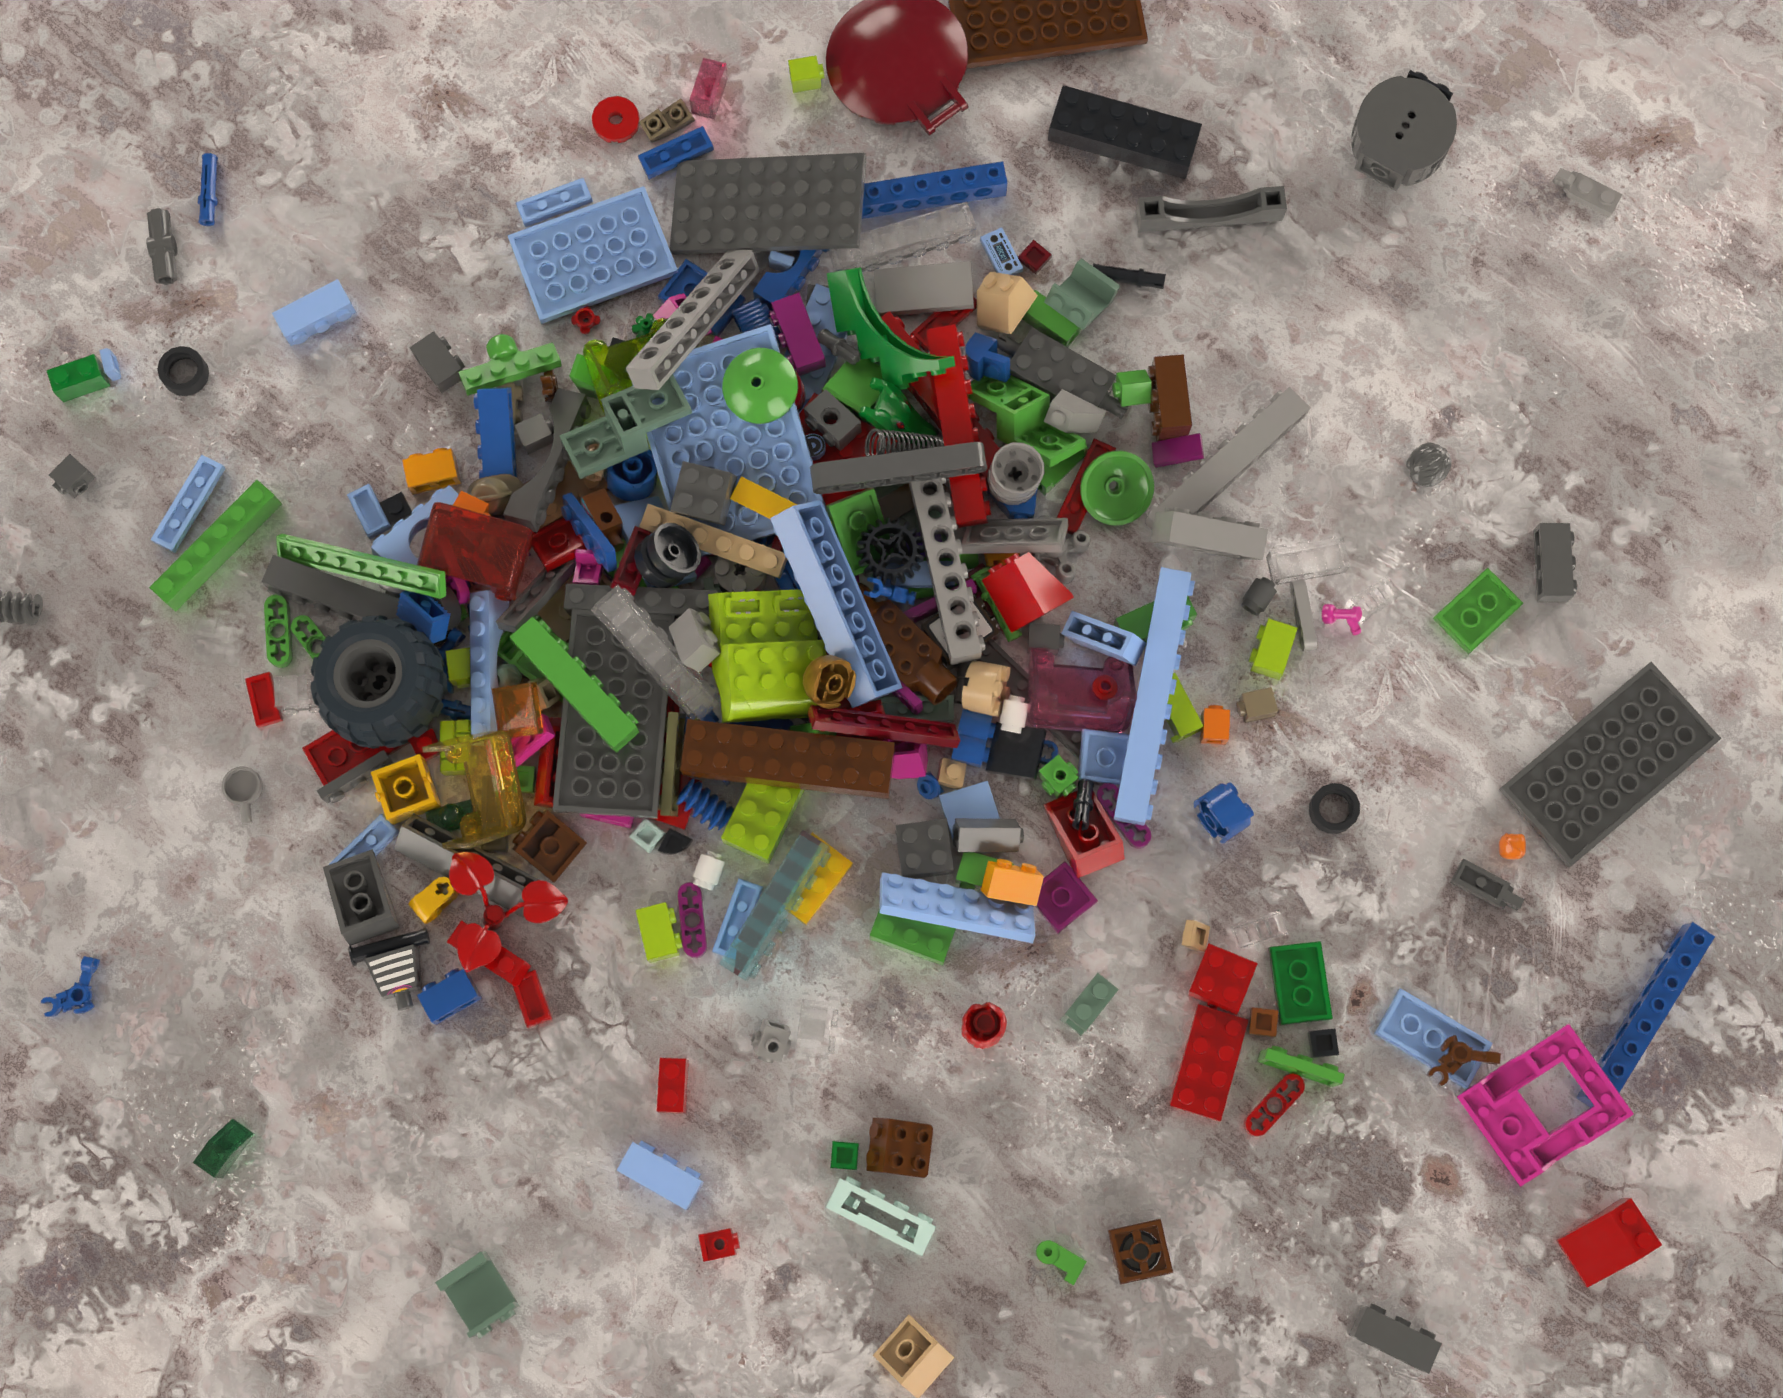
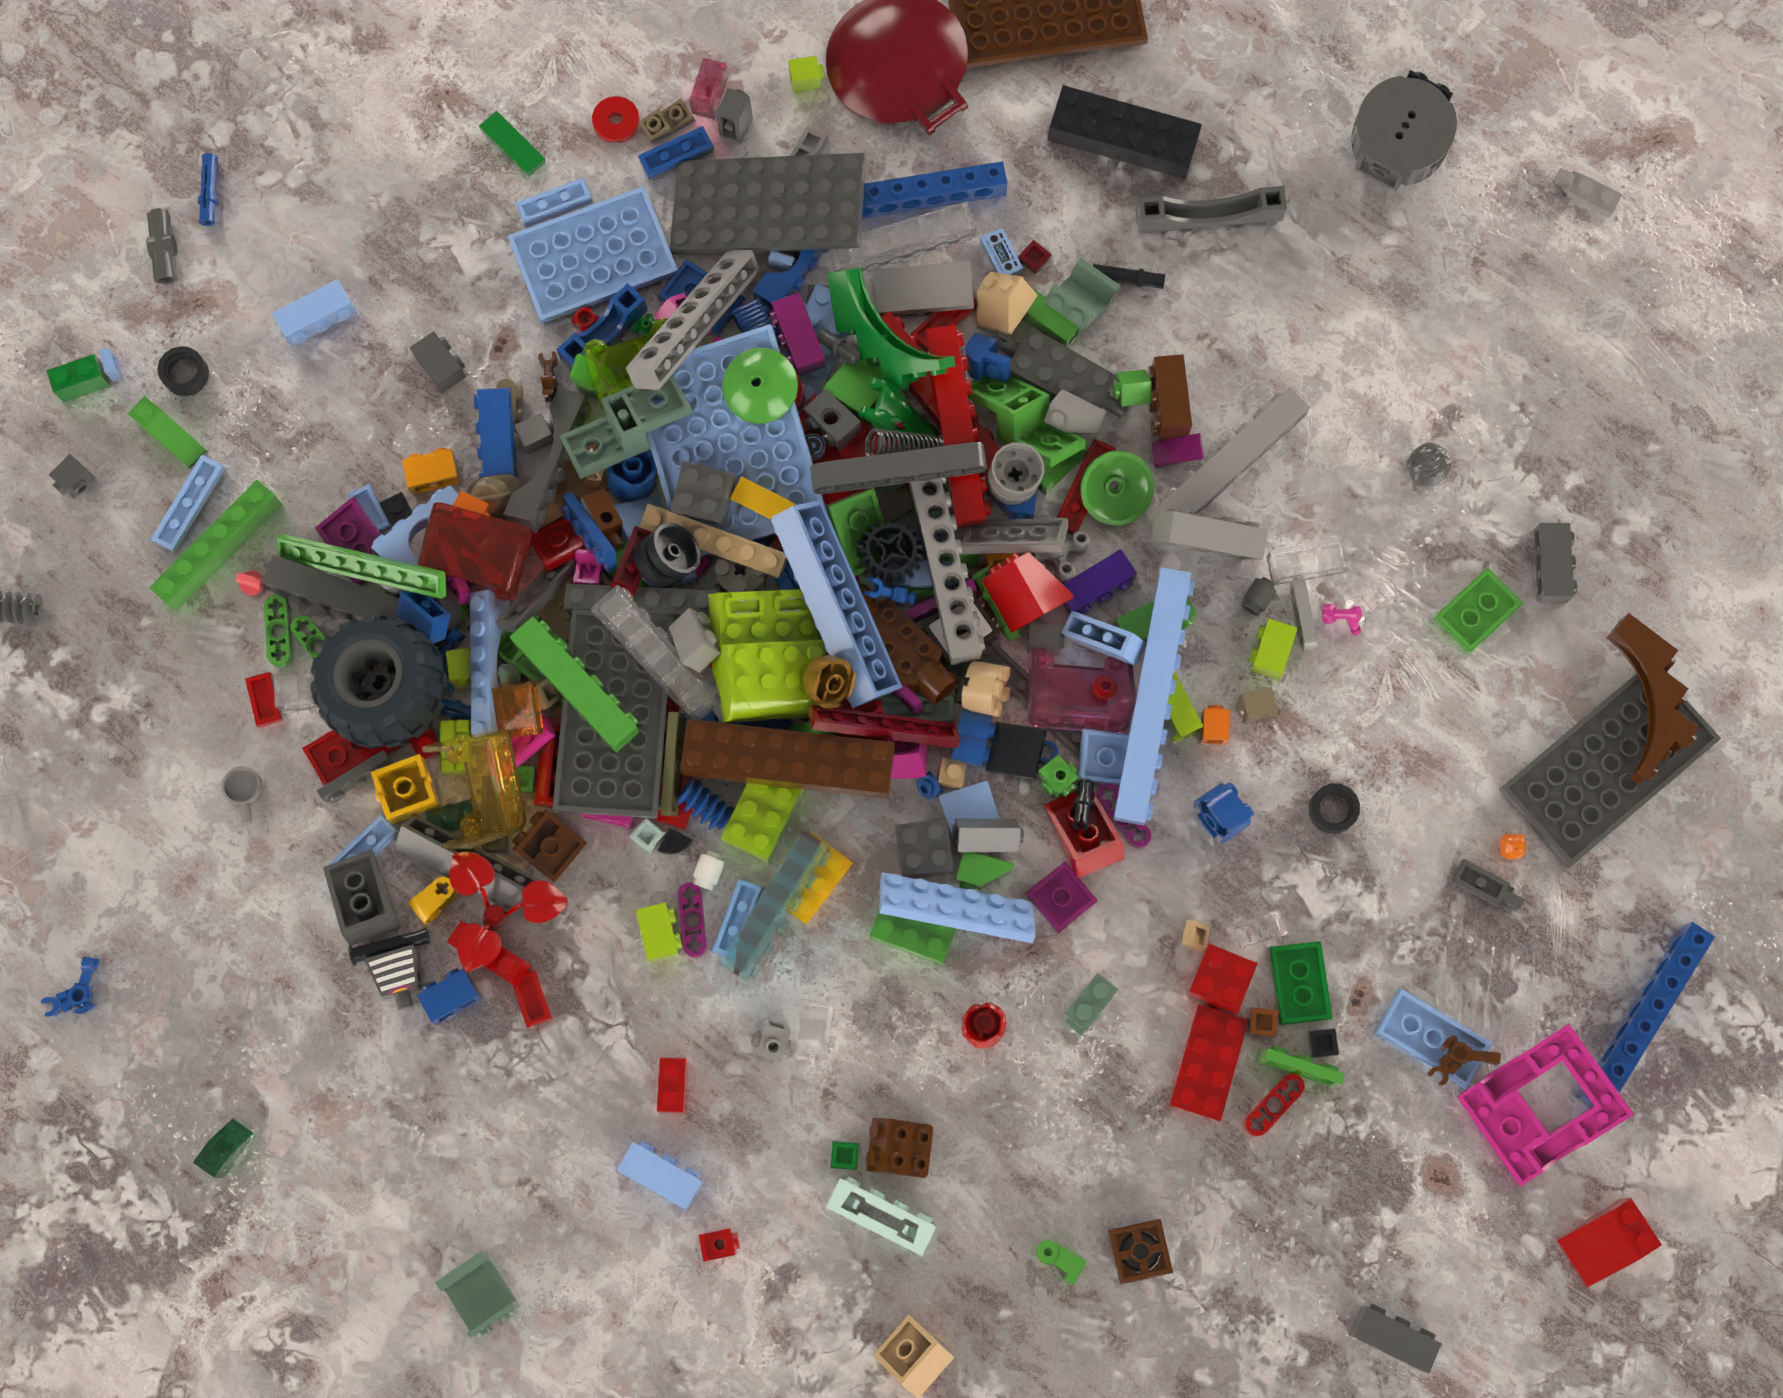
bright green plate [459,334,562,396] -> none
light orange brick [981,859,1044,906] -> none
white brick [999,695,1029,734] -> none
none -> bright green slope [128,396,207,469]
none -> coral plate [236,571,265,596]
none -> magenta tile [315,497,382,585]
none -> green tile [479,110,546,177]
none -> blue arch [556,283,648,370]
none -> dark grey brick [716,88,753,143]
none -> light grey tile [790,127,828,156]
none -> dark purple brick [1063,549,1137,615]
none -> reddish brown arch [1606,613,1699,784]

